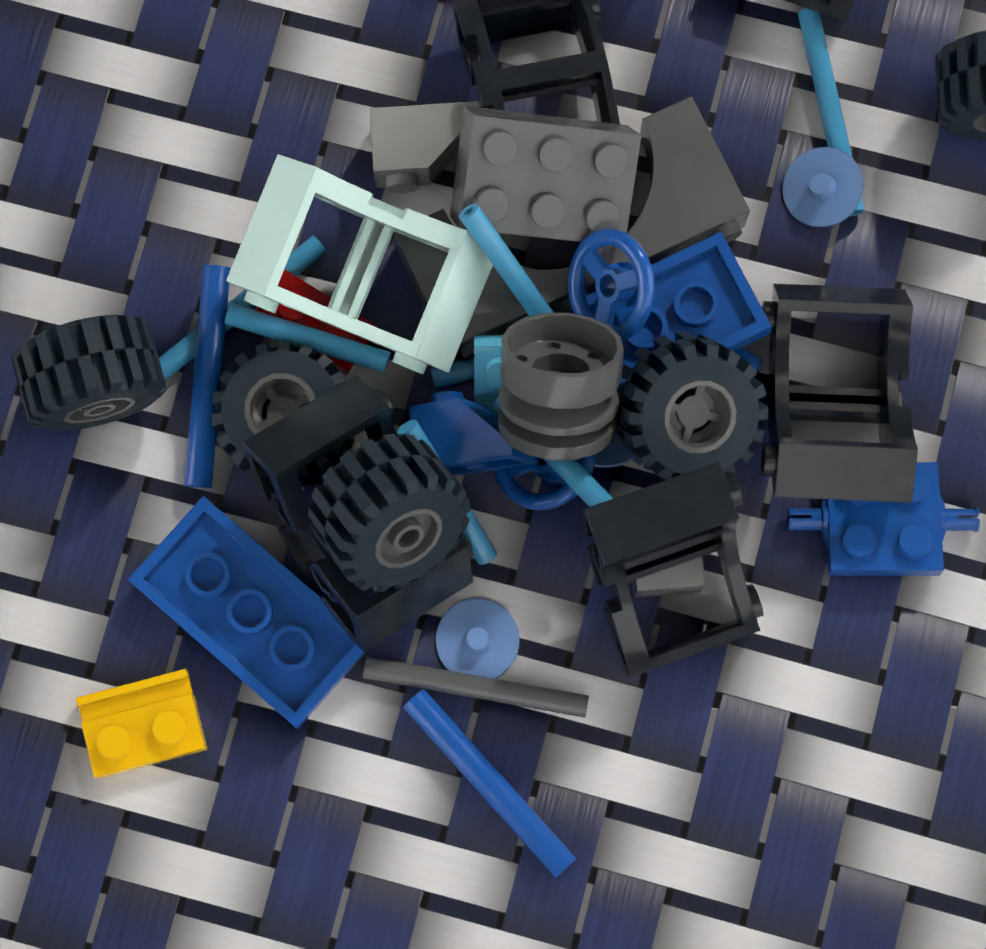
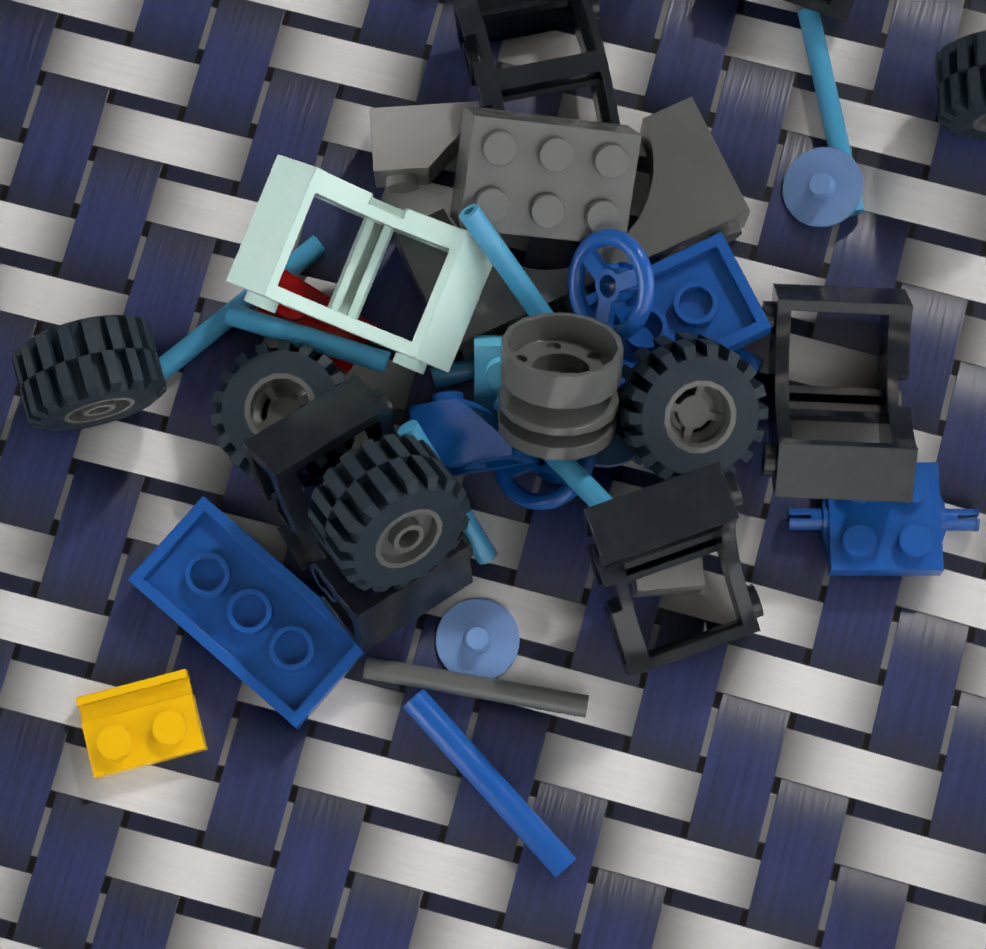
blue piece [184,265,231,488] -> none

